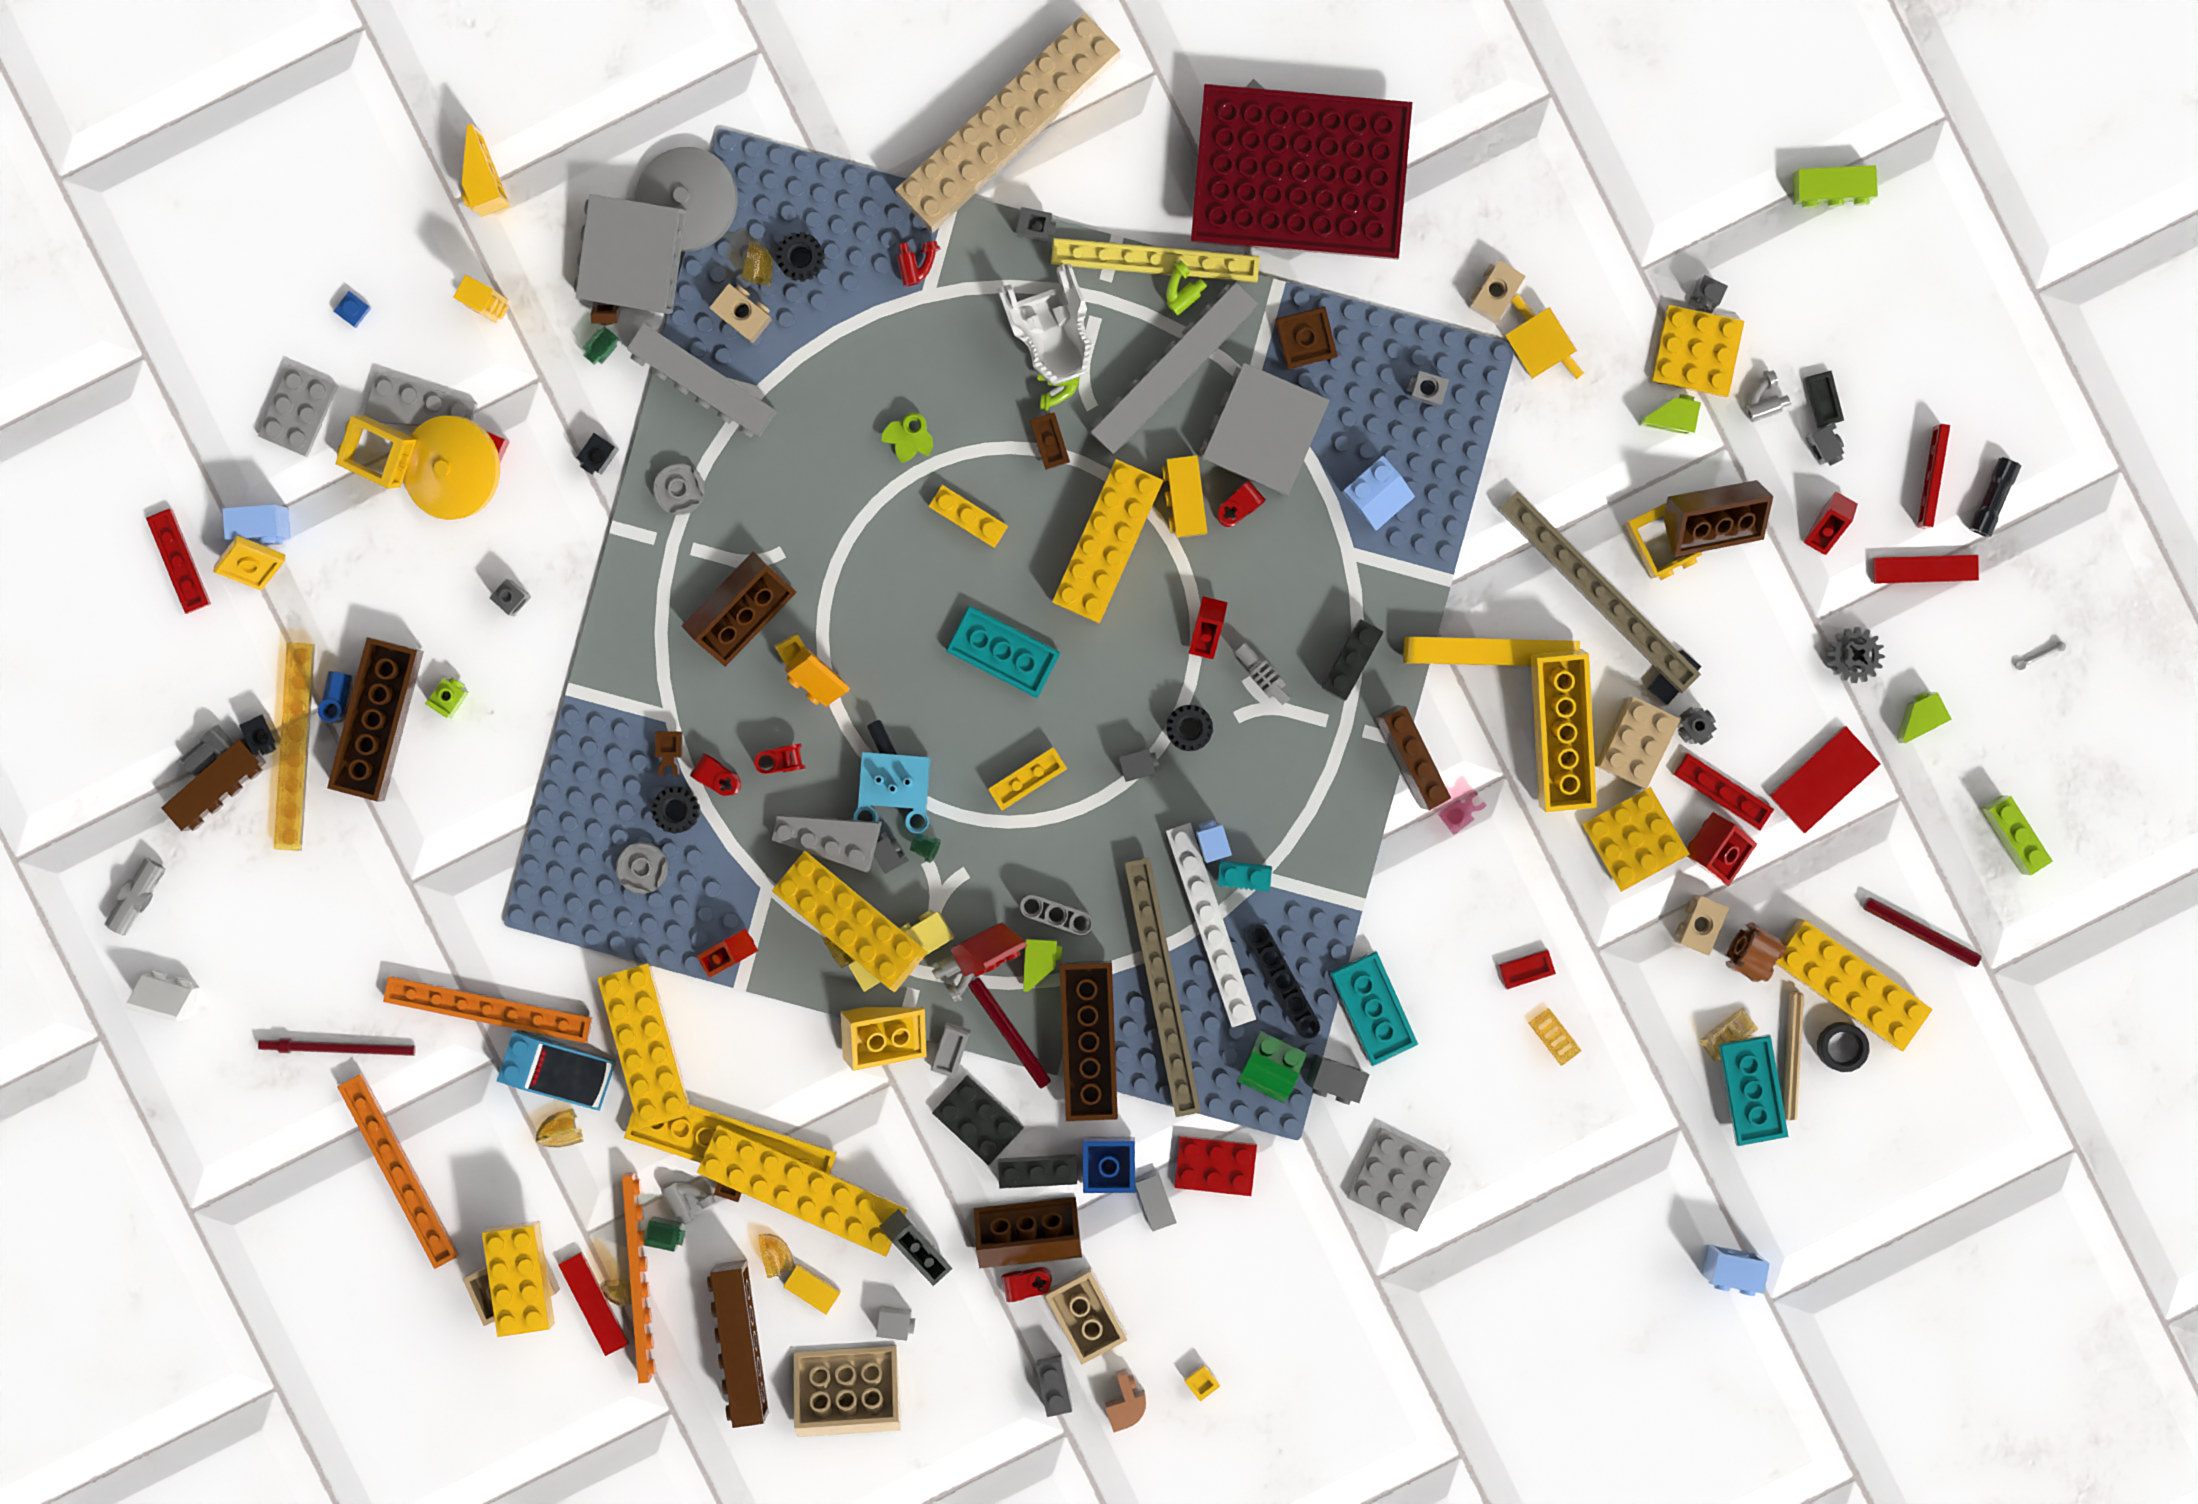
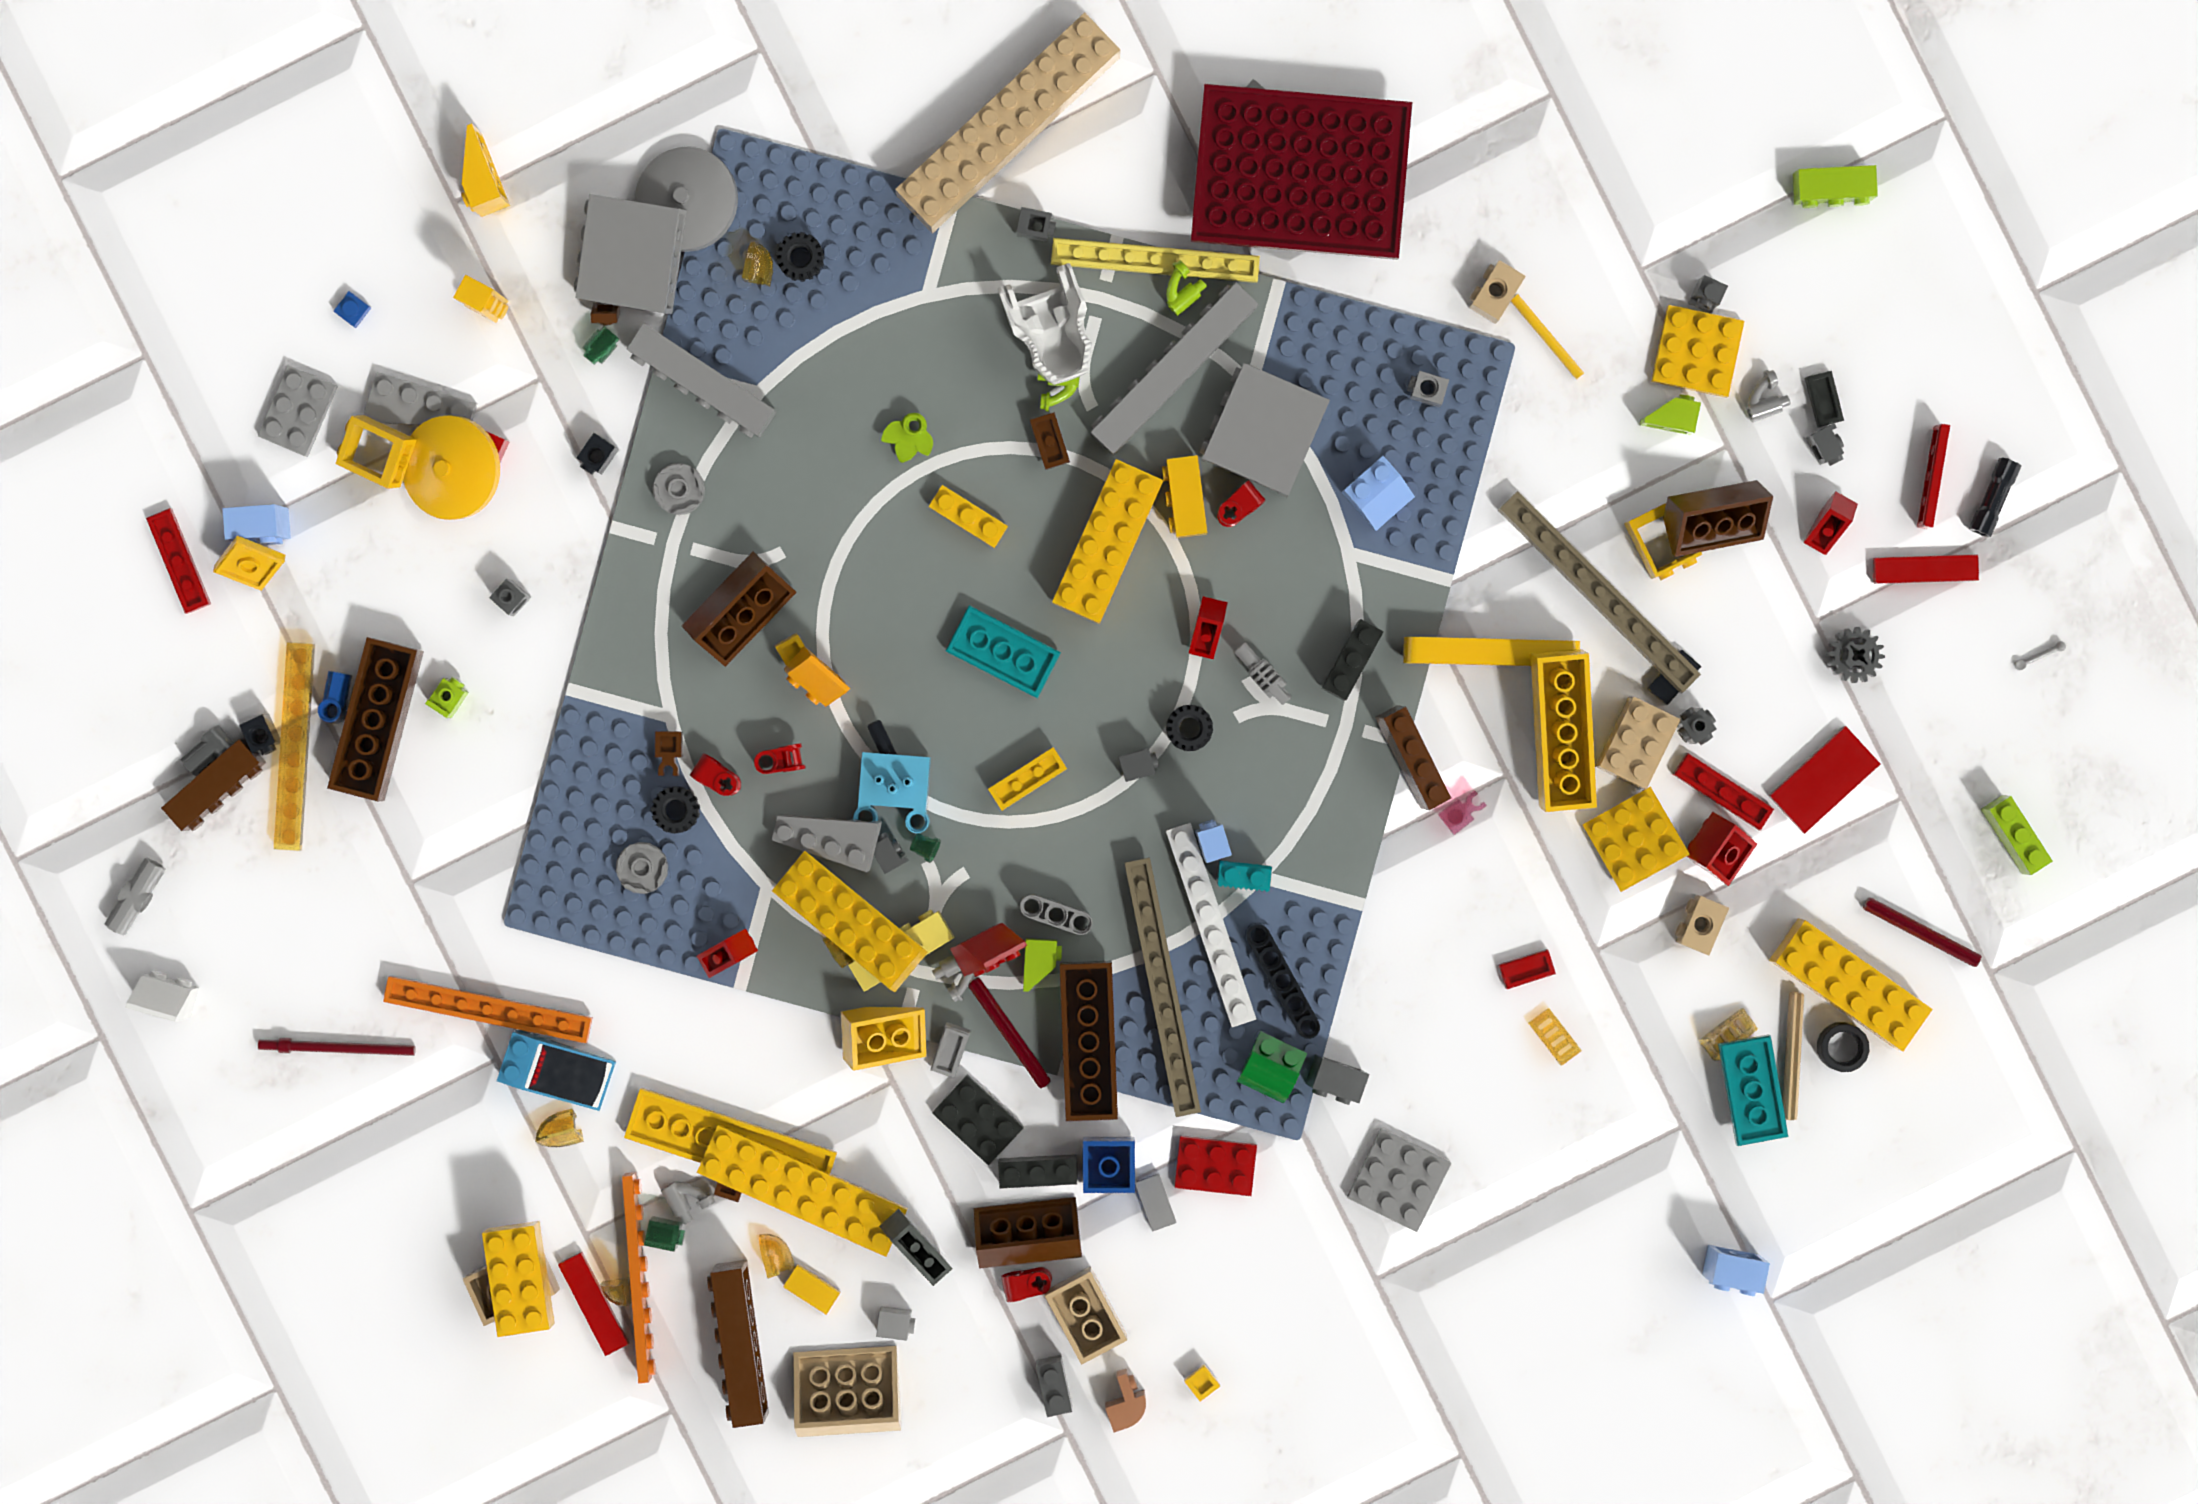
orange plate [337,1074,459,1269] -> none
yellow brick [597,963,693,1129] -> none
tan brick [709,284,772,344] -> none
red plant [897,241,941,287] -> none
reddish brown tile [1275,307,1338,370] -> none
teal tile [1329,951,1419,1067] -> none
yellow tile [1505,307,1577,379] -> none
dark orange brick [1726,922,1786,982] -> none
lime slope [1897,690,1952,743] -> none

